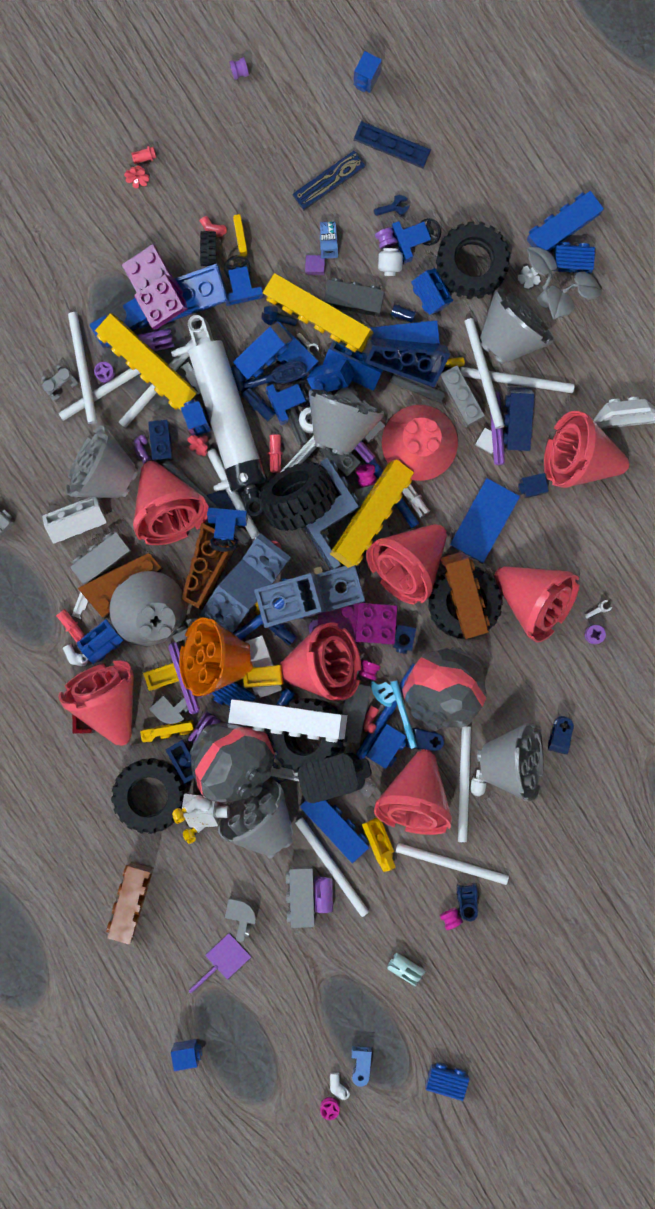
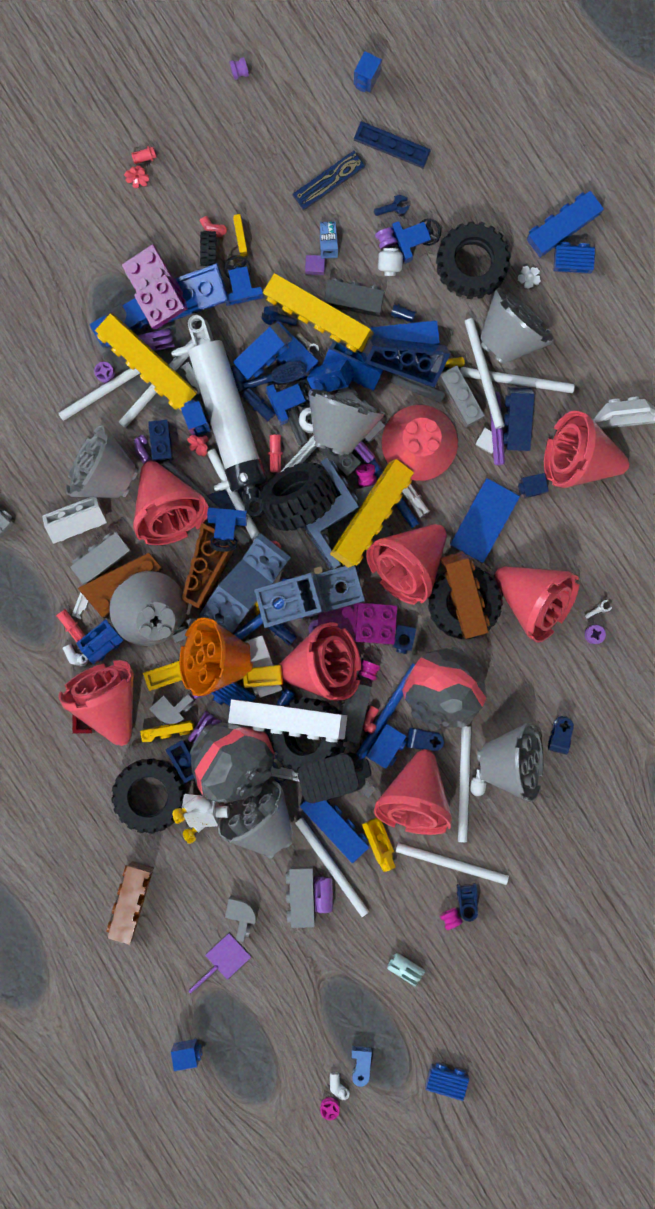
light grey piece [41,364,79,402] -> none
white piece [68,312,97,424] -> none
medium lavender axle [169,643,200,714] -> none
medium azure piece [371,680,417,749] -> none
blue brick [411,268,453,315] -> none
light grey plant [526,247,601,319] -> none

